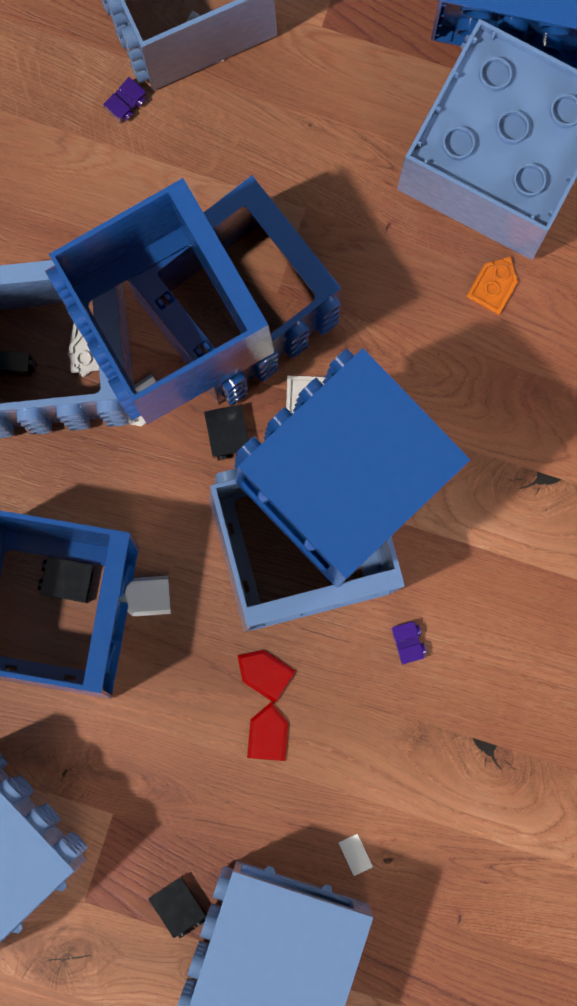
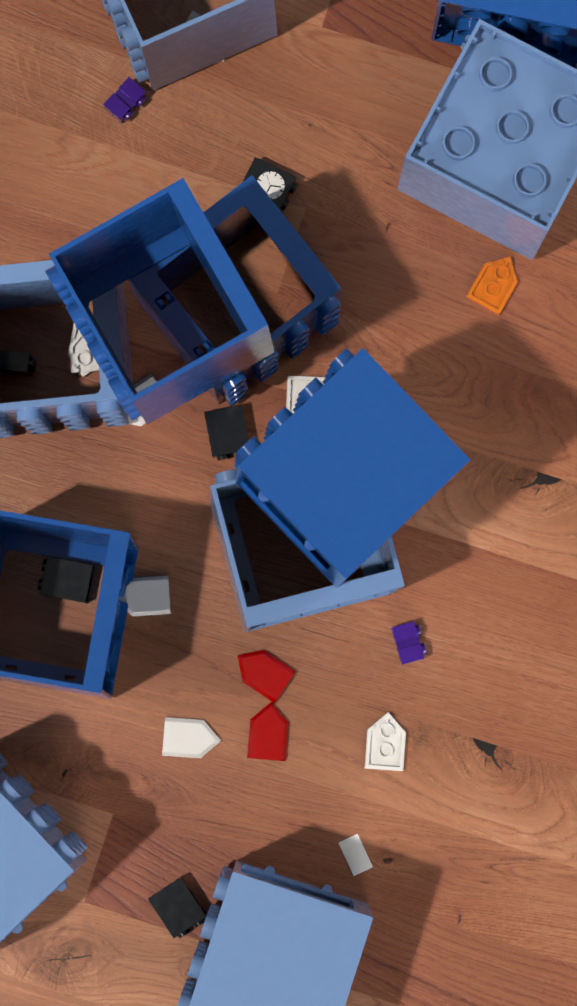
none -> white tile [162,717,221,759]
none -> brick [243,157,298,211]
none -> white tile [365,712,406,771]

